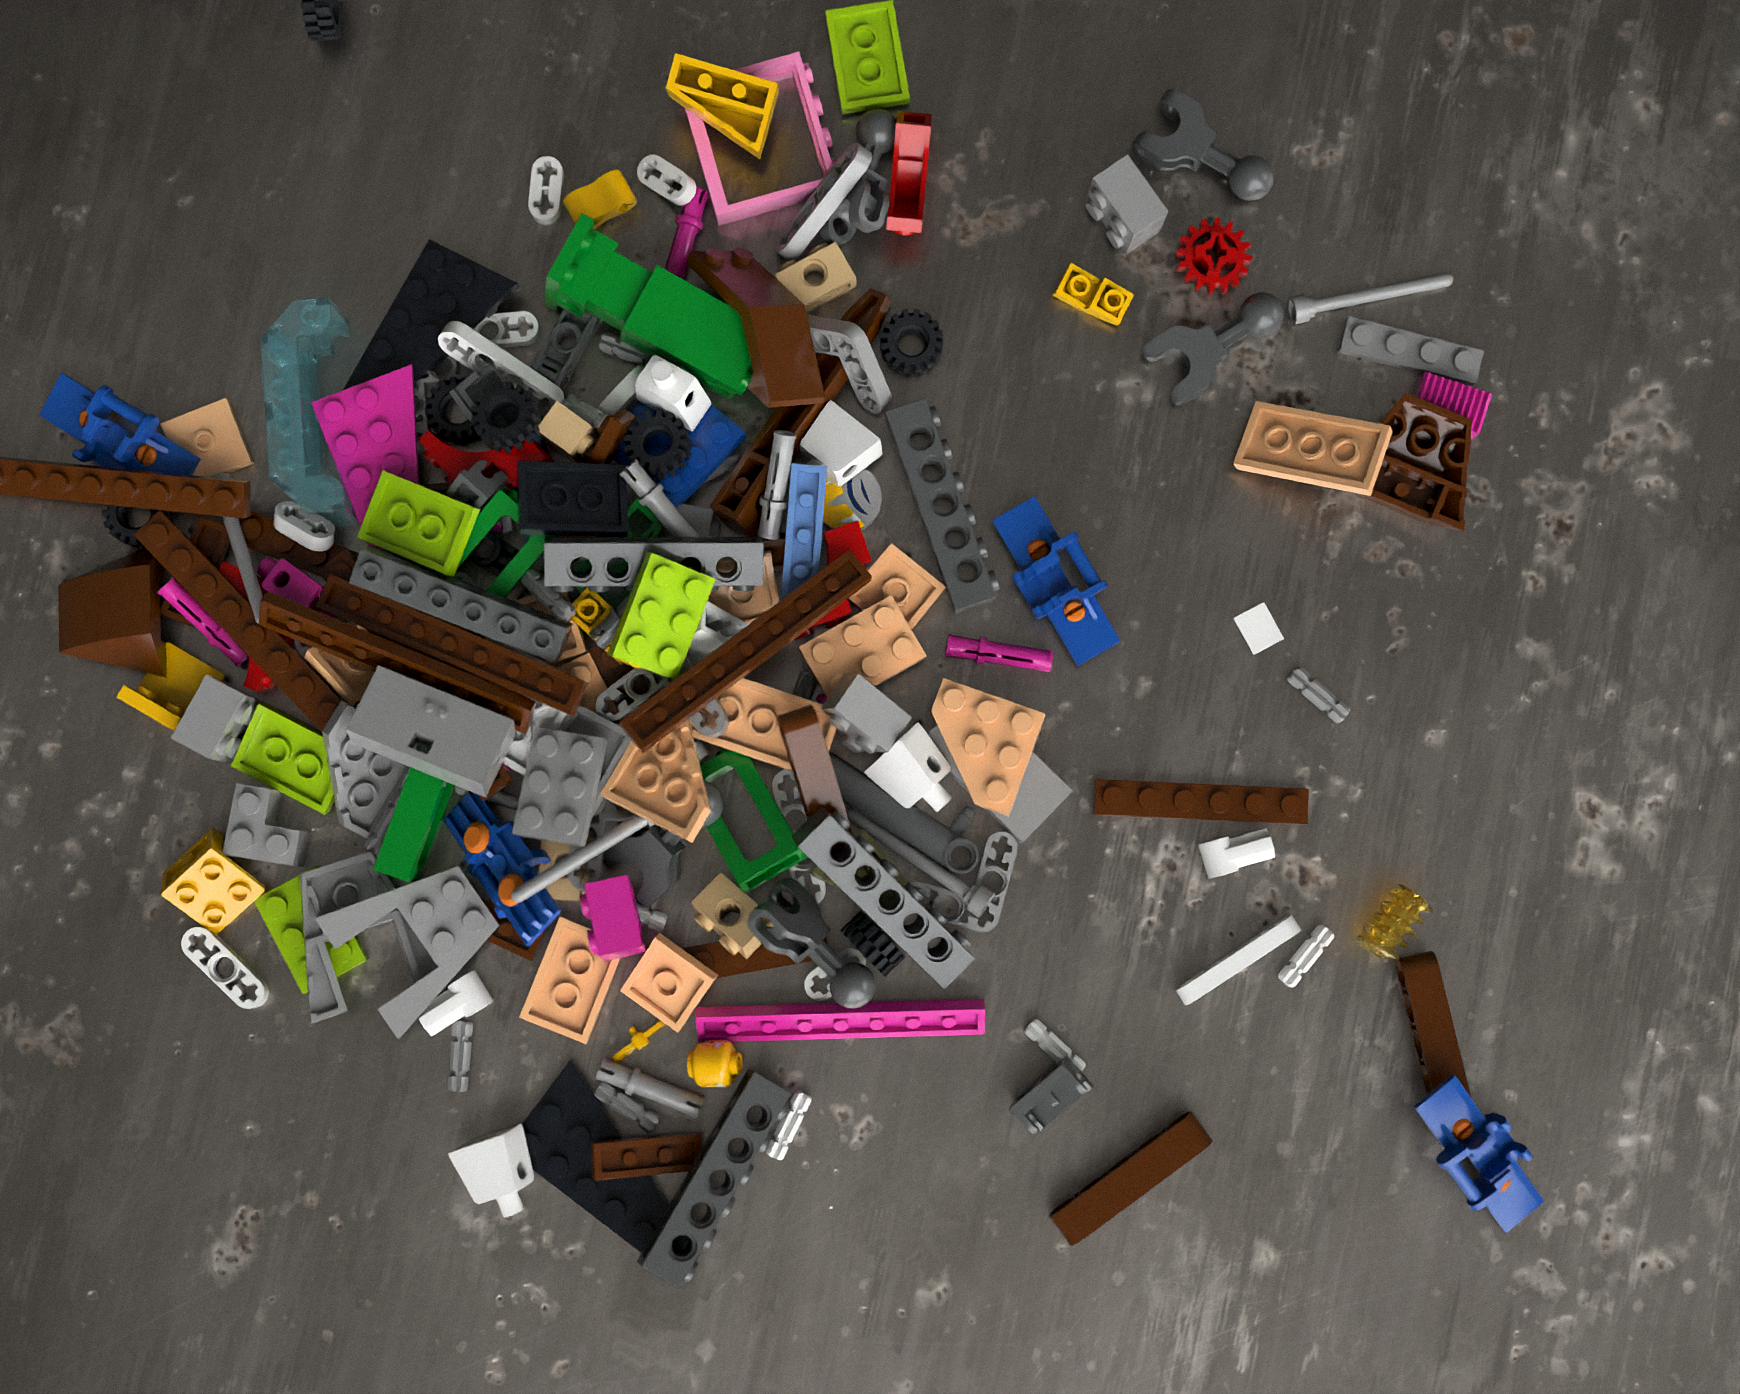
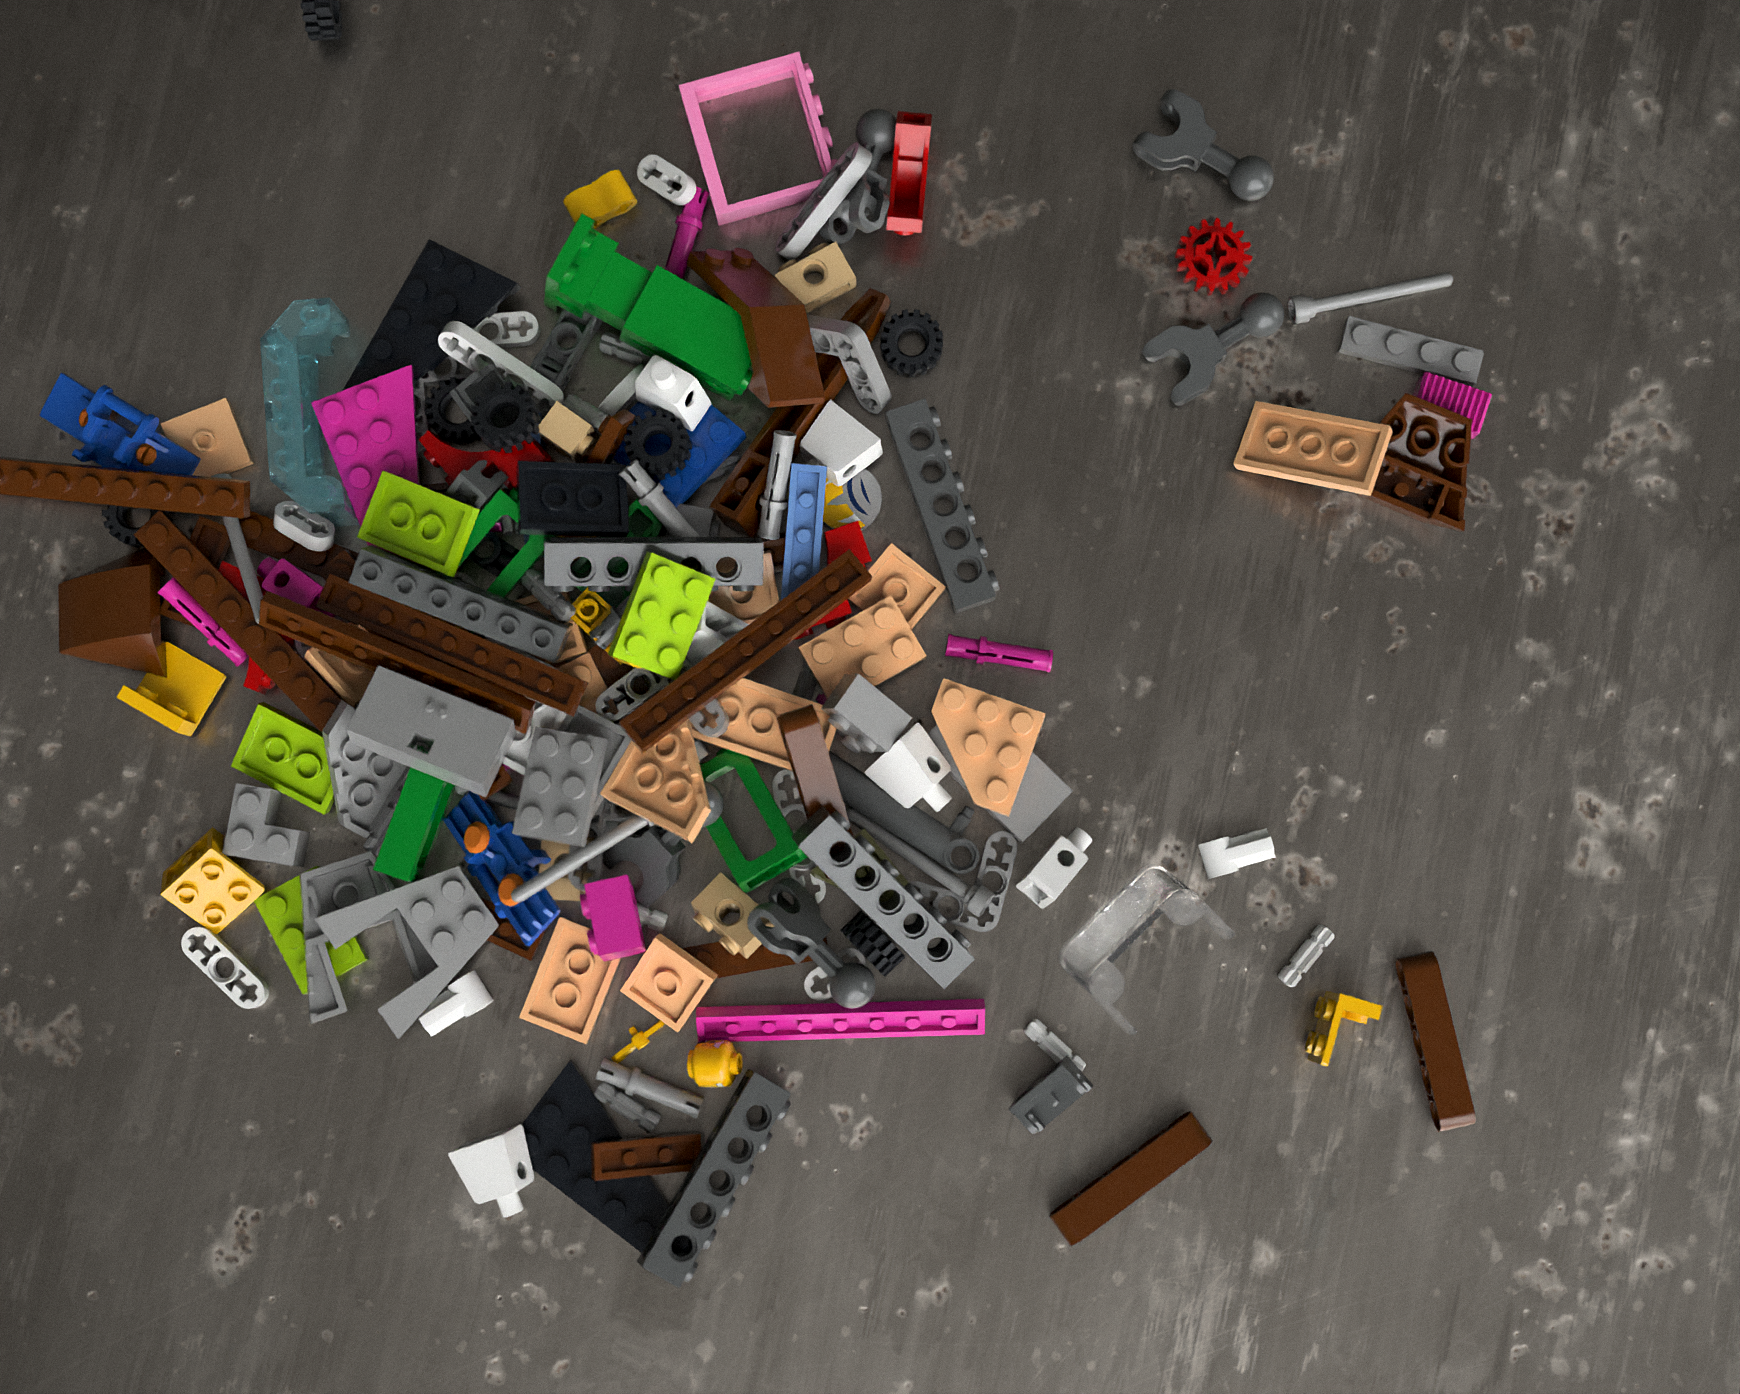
light grey brick [171,675,263,764] -> none
light grey axle [447,1020,473,1092] -> none
white beam [528,156,565,225] -> none
yellow wedge [666,53,779,159] -> none
white axle [766,1090,811,1160] -> none
lime plate [825,0,910,114] -> none
blue piece [992,496,1120,666] -> none
yellow slope [1052,263,1134,326] -> none
light grey brick [1086,154,1168,255] -> none
reddish brown plate [1093,779,1309,825] -> none
white beam [1175,914,1301,1005] -> none
white sticker [1233,602,1284,655] -> none
light grey axle [1287,666,1350,723] -> none
clear yellow piece [1356,884,1434,963] -> none
blue piece [1413,1074,1544,1233] -> none
none -> white torso [1016,827,1093,909]
none -> clear windscreen [1058,864,1235,1037]
none -> yellow bracket [1305,991,1383,1066]

